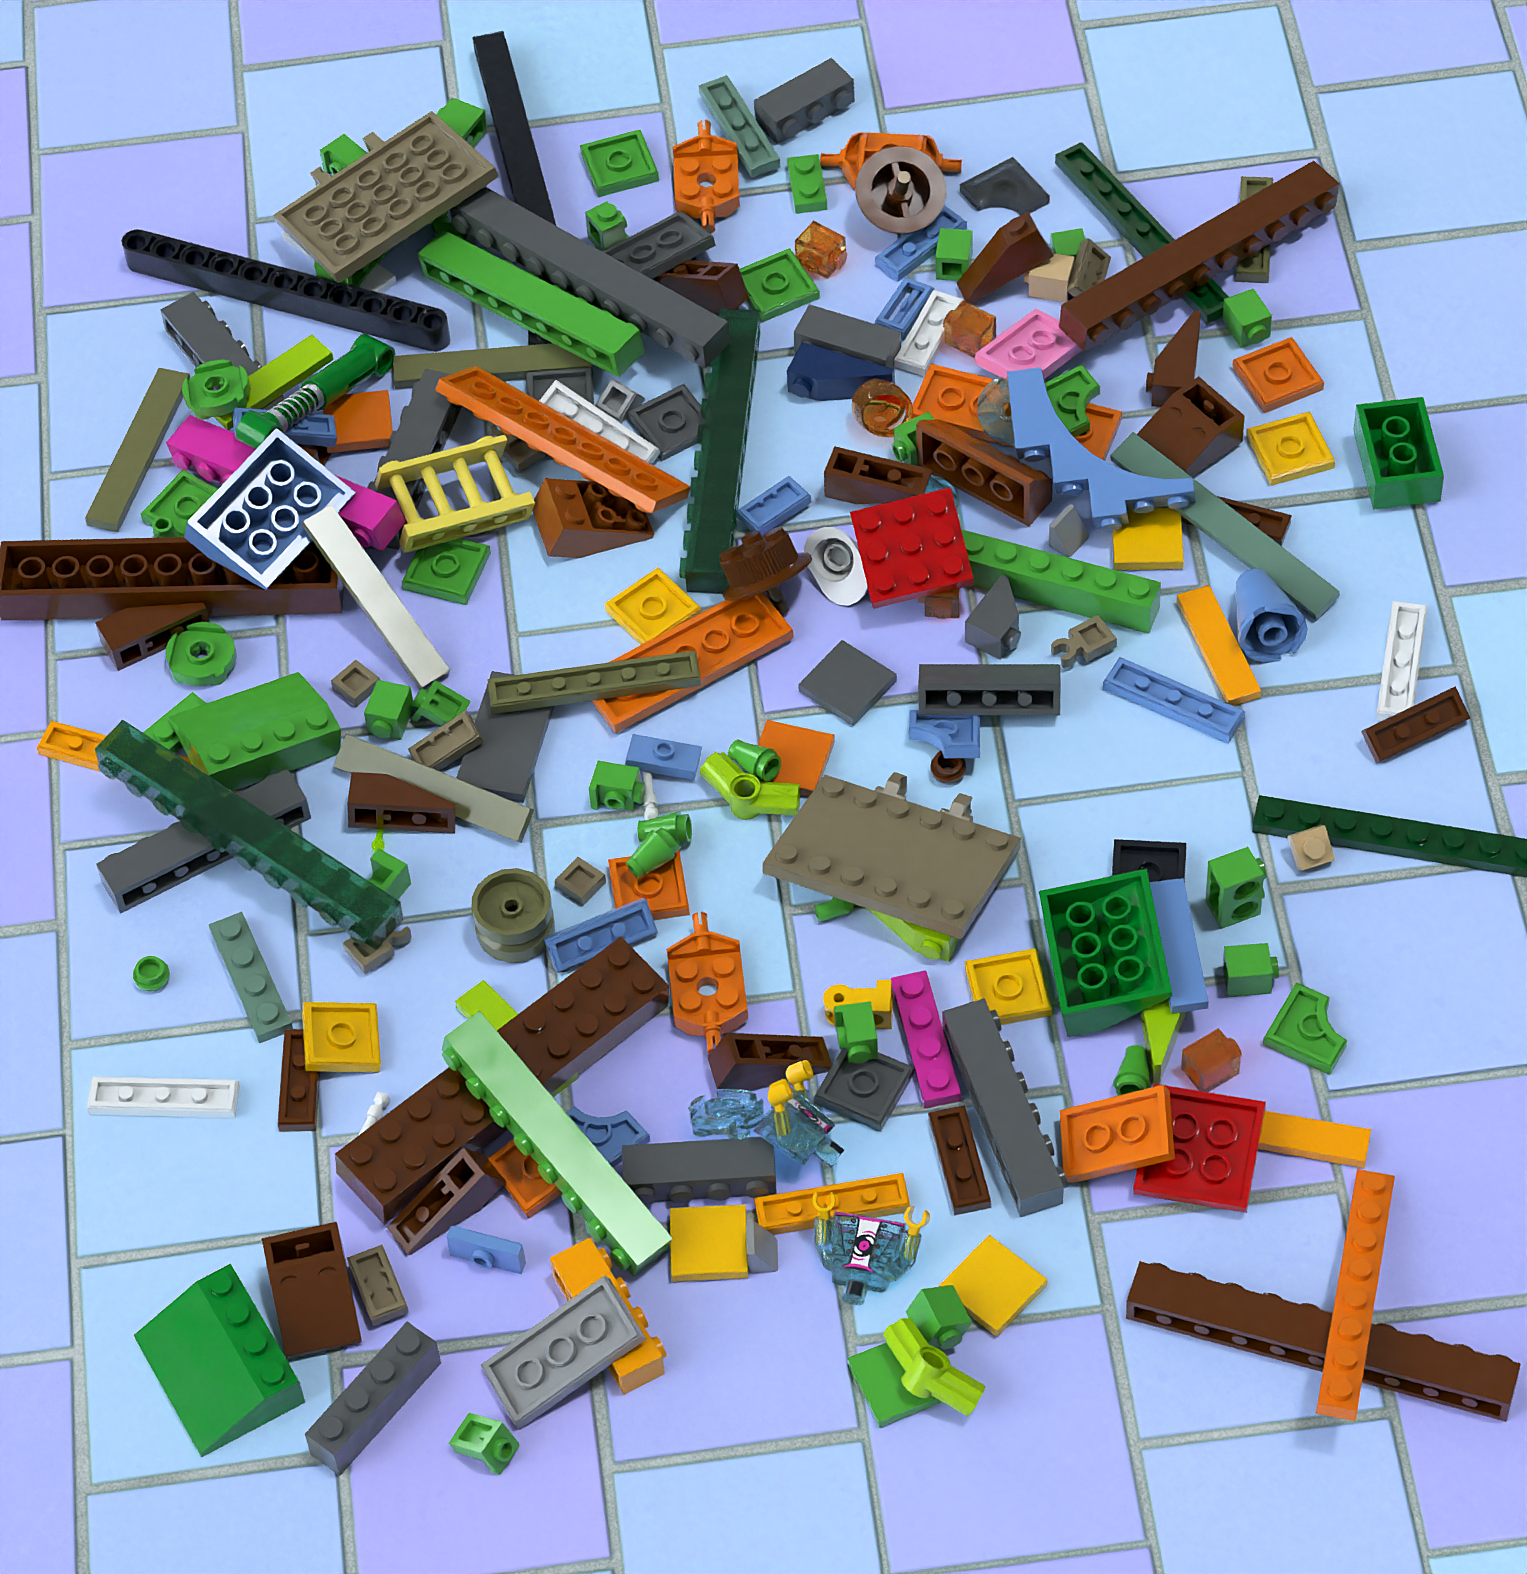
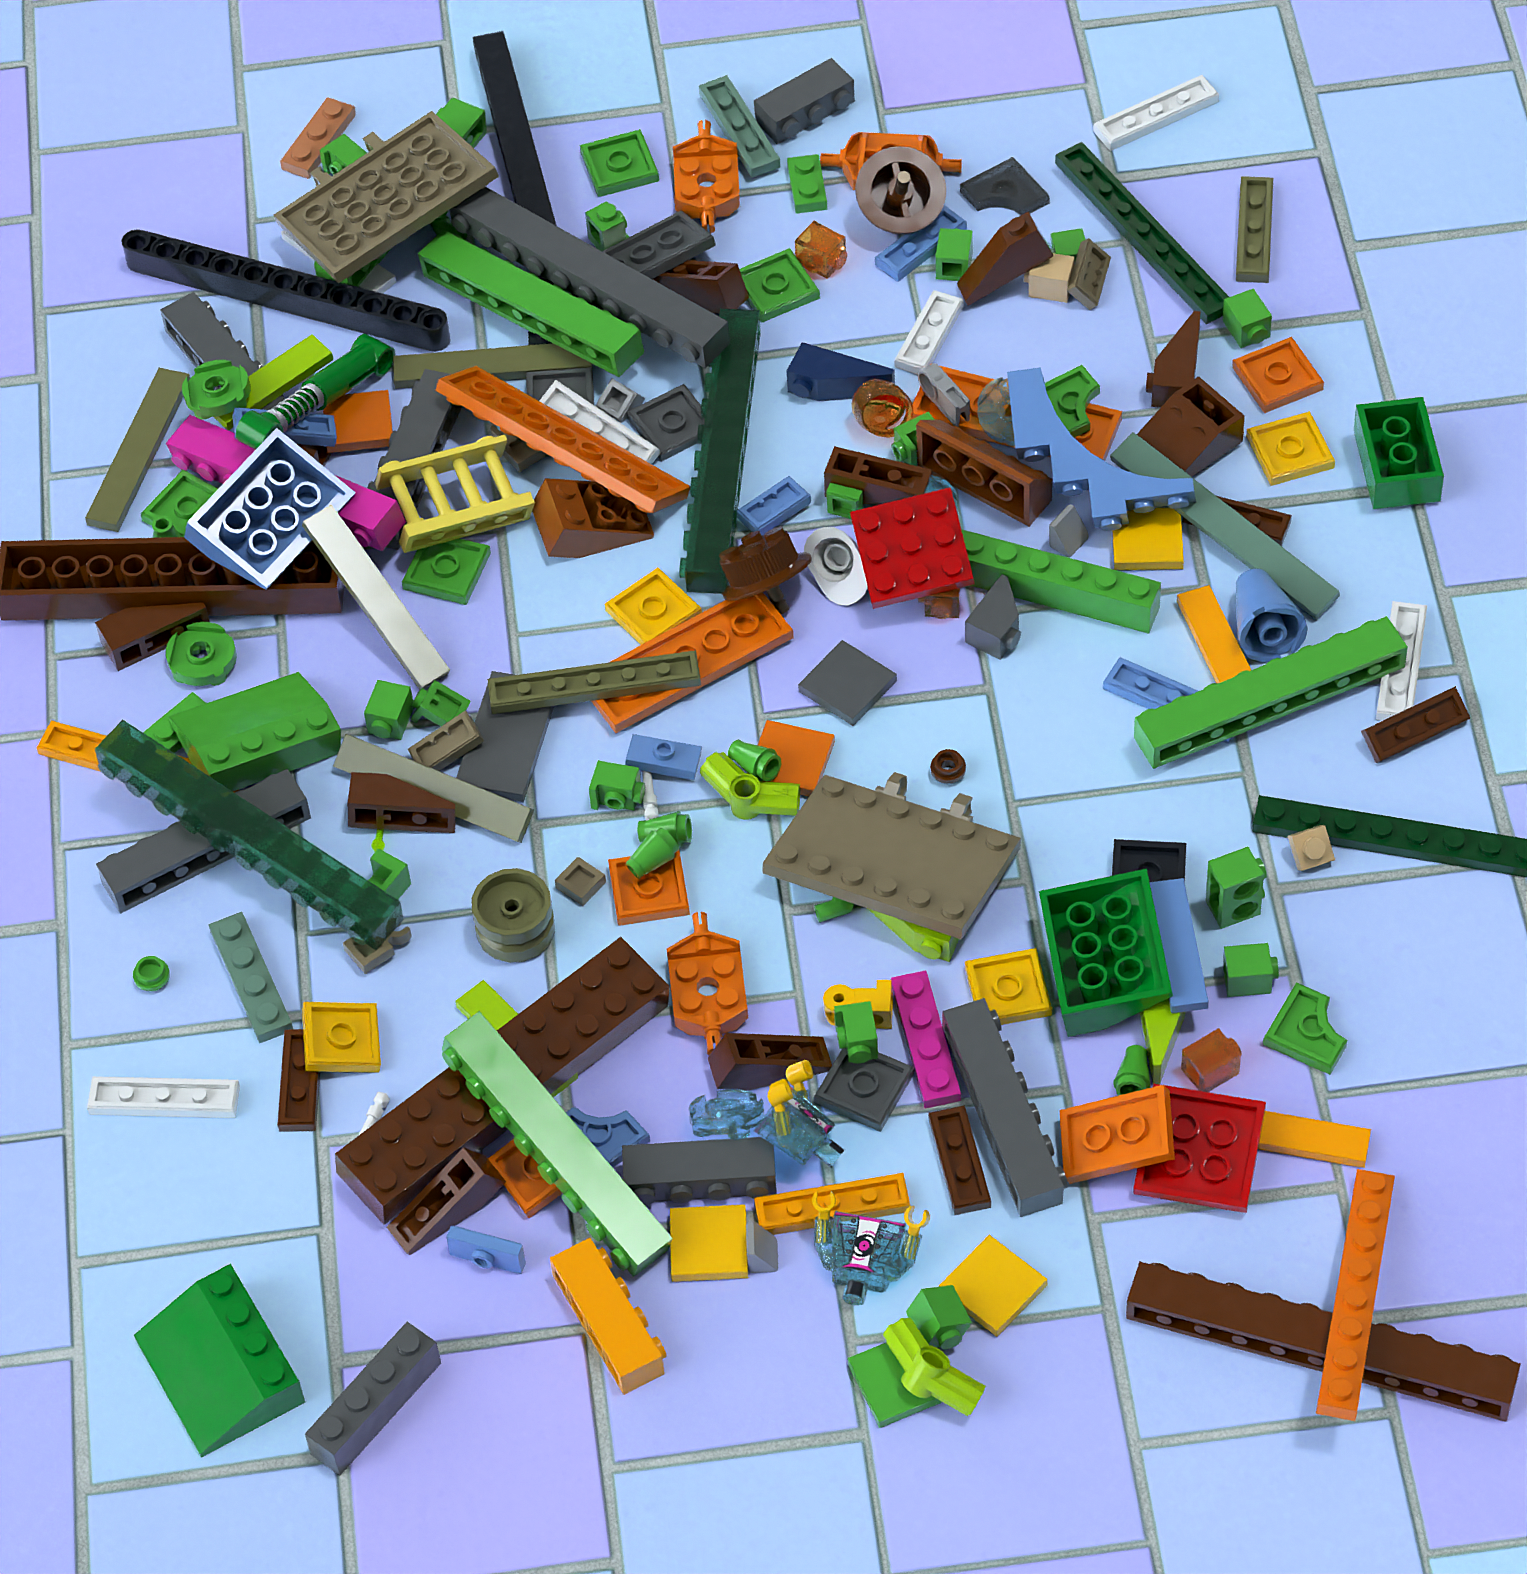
reddish brown slope [262,1221,362,1359] -> none
dark tan tile [331,660,380,707] -> none
dark tan plate [347,1244,409,1326] -> none
bright green bracket [448,1412,519,1475] -> none
light grey tile [481,1275,646,1429] -> none
medium blue tile [543,898,658,973] -> none
dark grey brick [793,304,901,369] -> none
medium blue tile [875,277,934,340] -> none
medium blue tile [909,710,980,758] -> none
dark grey brick [918,664,1061,715] -> none
clear orange brick [943,300,996,358] -> none
bright pink plate [975,308,1082,381] -> none
dark tan plate [1051,615,1117,668] -> none
reddish brown brick [1059,160,1340,352] -> none
none -> nougat plate [280,97,356,179]
none -> bright green tile [826,482,863,519]
none -> light grey piece [917,363,970,427]
none -> white tile [1093,75,1219,151]
none -> bright green brick [1134,616,1408,769]

